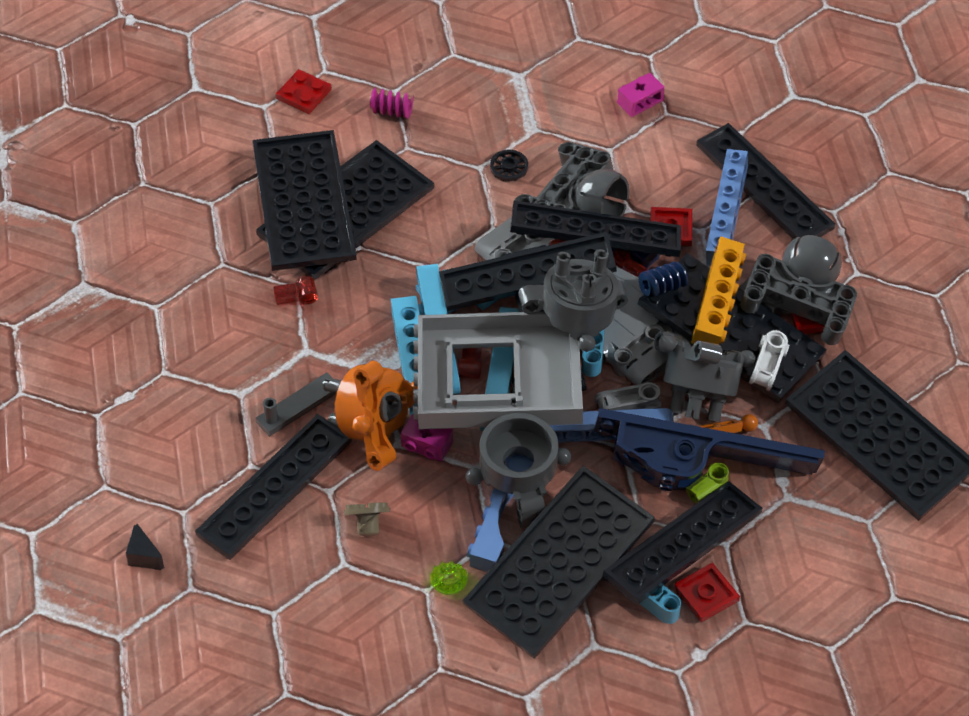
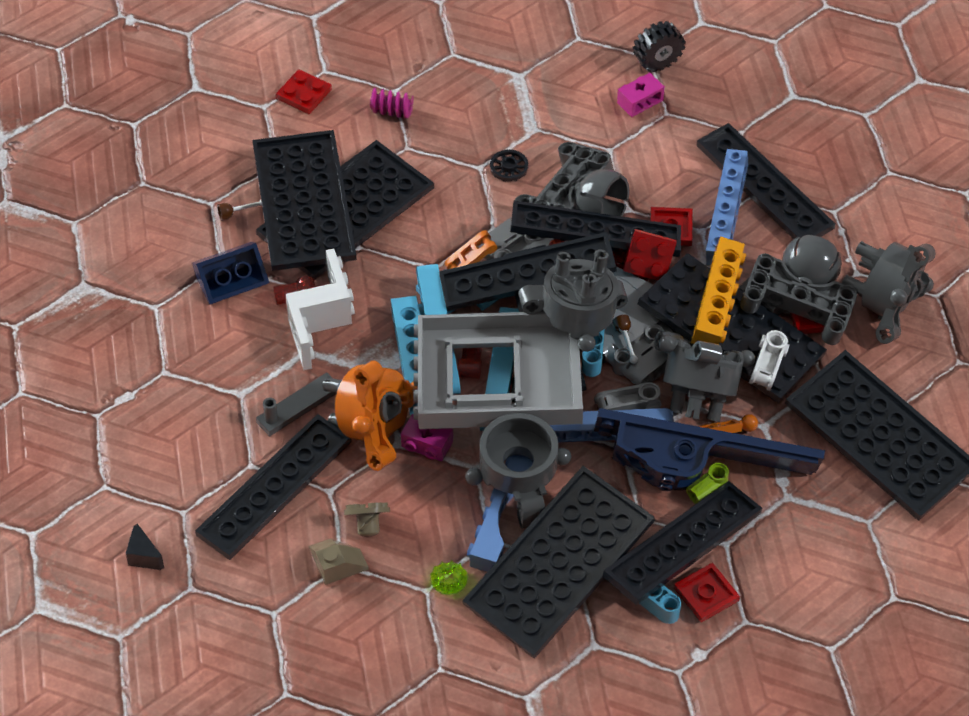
dark blue piece [638,262,688,297] -> none
none -> dark blue slope [192,242,270,304]
none -> reddish brown hinge [217,200,262,221]
none -> white bracket [286,249,355,370]
none -> dark tan slope [309,539,369,585]
none -> orange plate [444,230,498,269]
none -> hinge [612,315,638,364]
none -> red plate [623,229,677,280]
none -> black wheel [633,21,686,72]
none -> dark grey piece [842,241,936,344]

